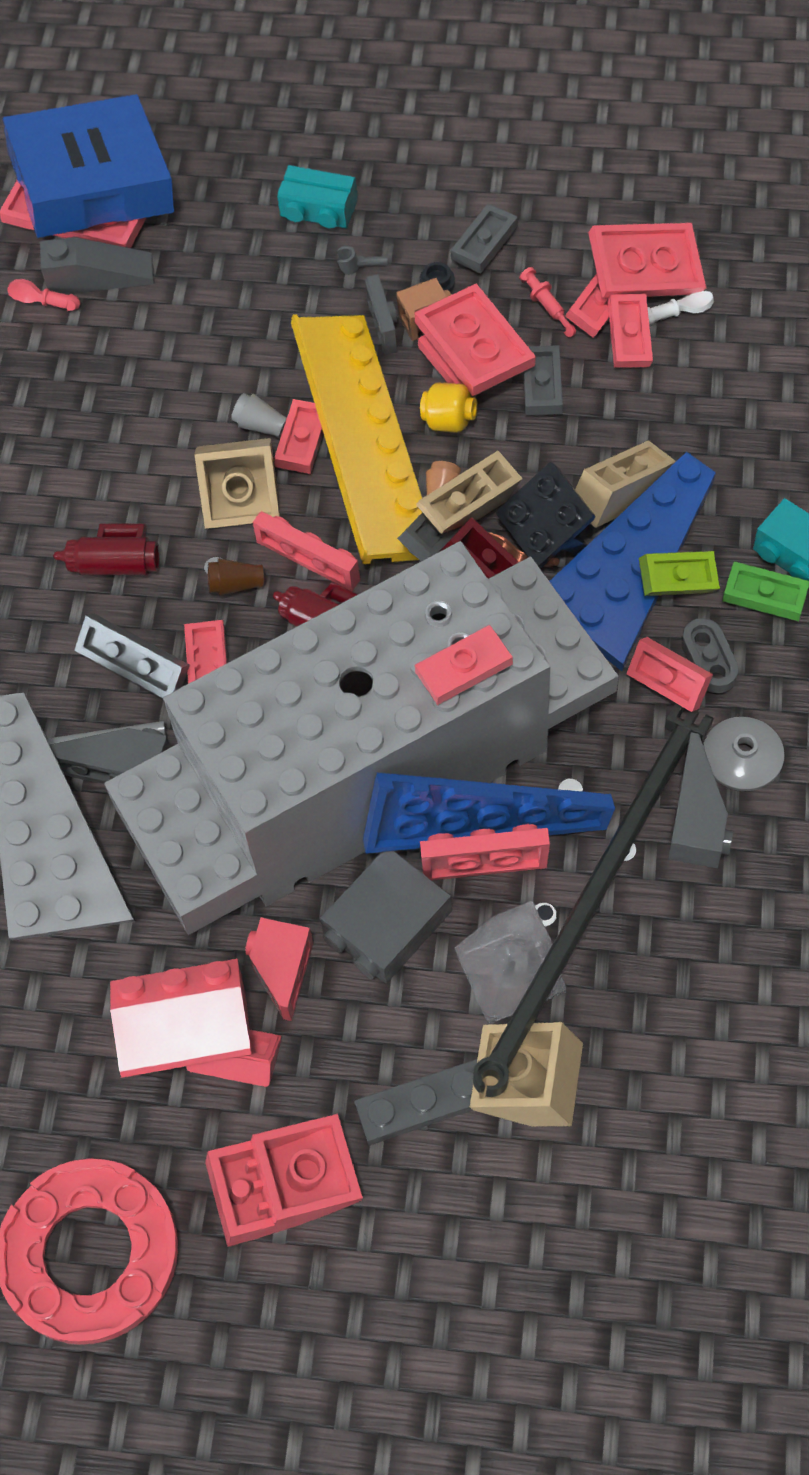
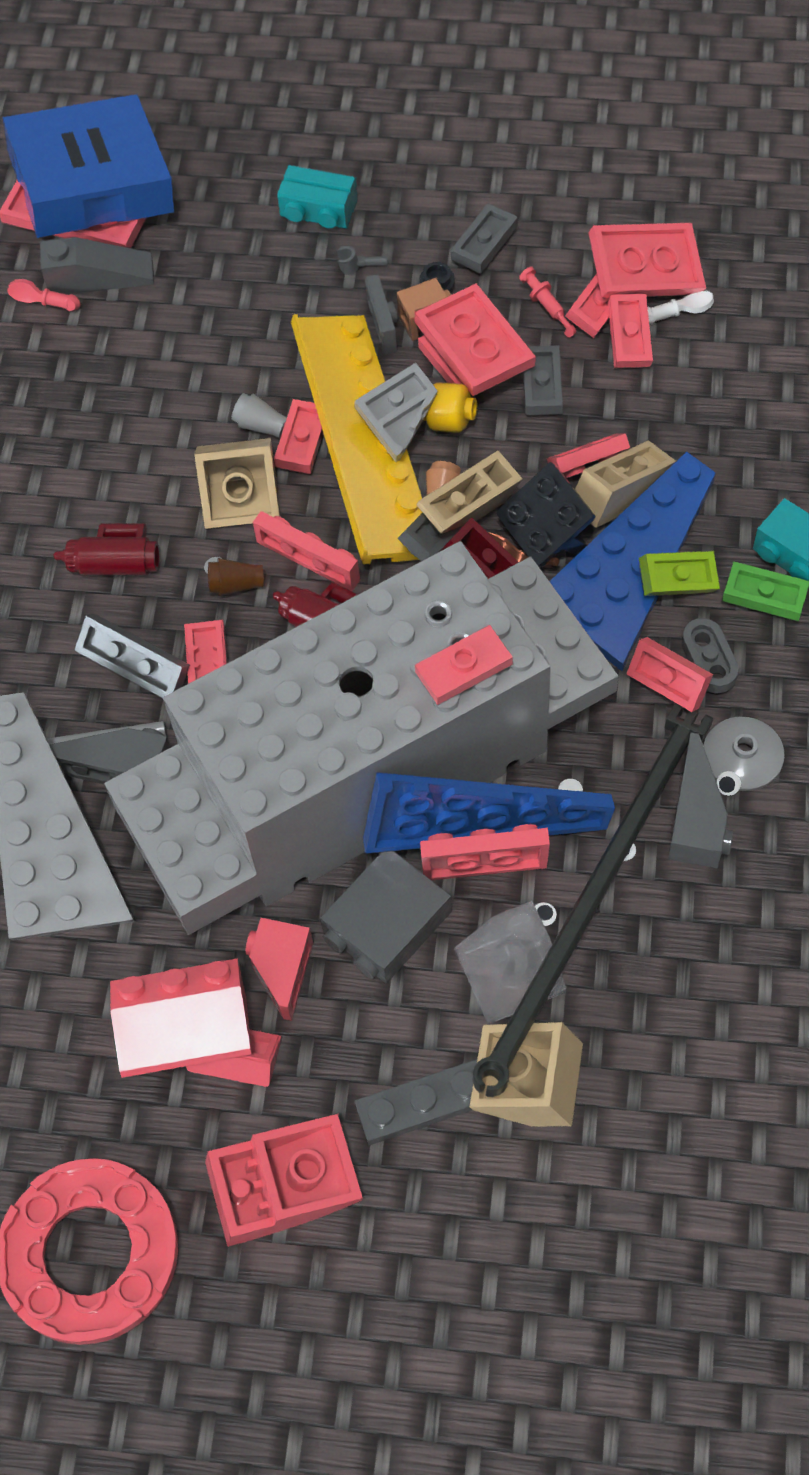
none -> light grey wing [354,363,437,462]
none -> coral plate [547,433,630,477]
none -> sticker [716,771,741,796]

